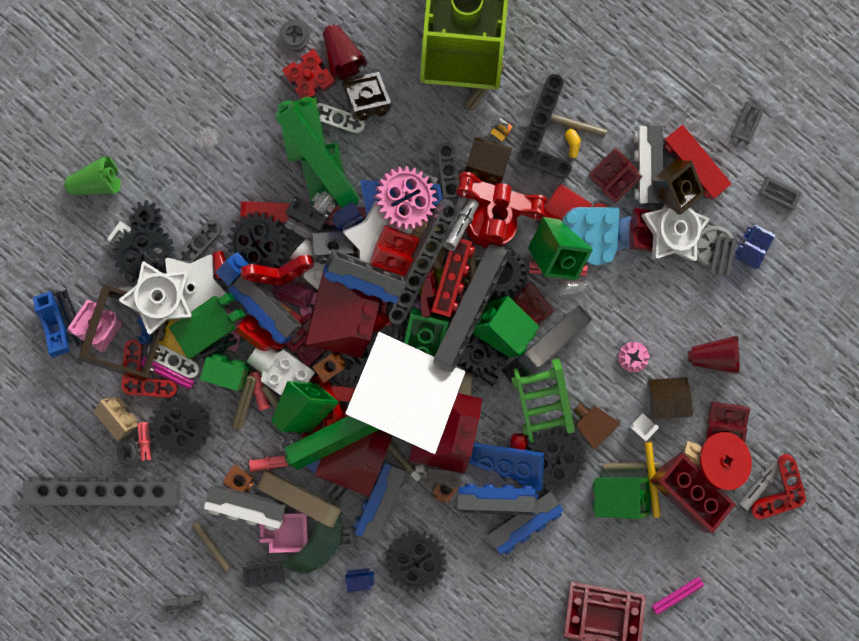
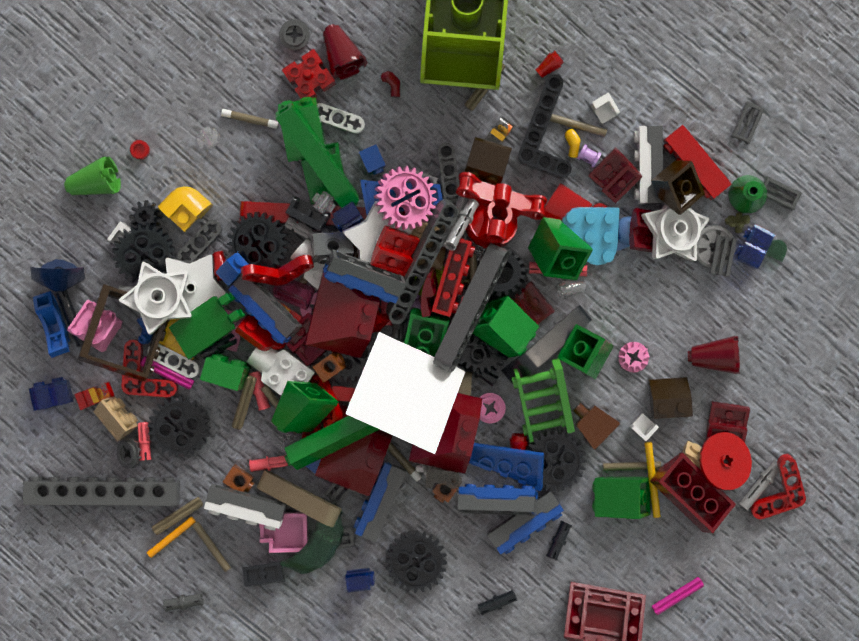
dark brown plate [342,72,391,121] -> none
none -> clear blue brick [29,377,74,411]
none -> dark blue piece [30,259,86,292]
none -> red leg [74,382,115,410]
none -> red tile [130,140,150,160]
none -> light orange bar [147,516,196,558]
none -> dark tan axle [152,497,203,535]
none -> yellow brick [158,186,213,232]
none -> dark tan bar [221,109,279,129]
none -> blue brick [359,144,386,176]
none -> dark red arm [381,71,400,98]
none -> black pin [477,589,517,616]
none -> bright pink gear [479,393,506,424]
none -> red cone [535,51,564,78]
none -> black pin [546,521,572,561]
none -> green slope [557,324,614,380]
none -> lavender bush [577,144,602,168]
none -> white panel [590,92,620,124]
none -> olive plant [725,212,750,233]
none -> green cone [728,175,767,213]
none -> clear green tile [764,240,787,262]

